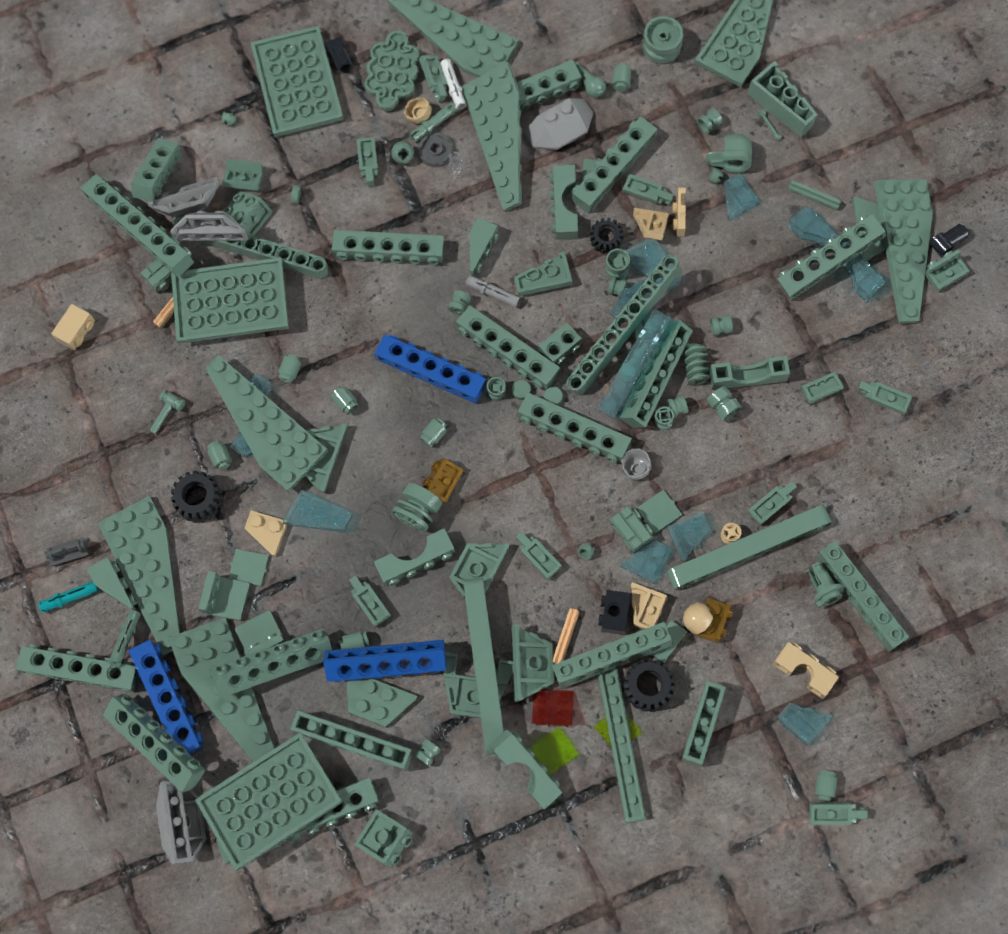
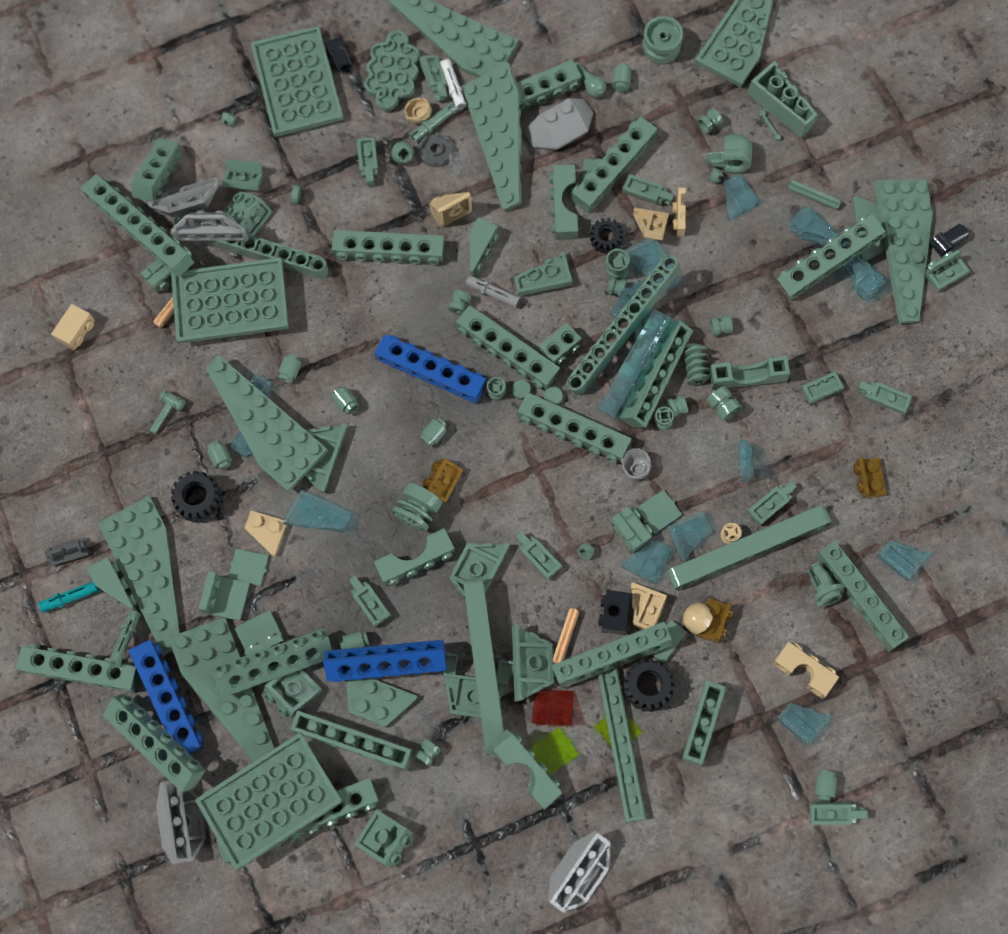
none -> sand green plate [264,669,322,720]
none -> tan slope [429,192,472,228]
none -> light grey wedge [548,831,611,913]
none -> clear light blue wing [738,440,753,482]
none -> pearl gold bracket [853,457,887,499]
none -> clear light blue wing [876,540,931,581]

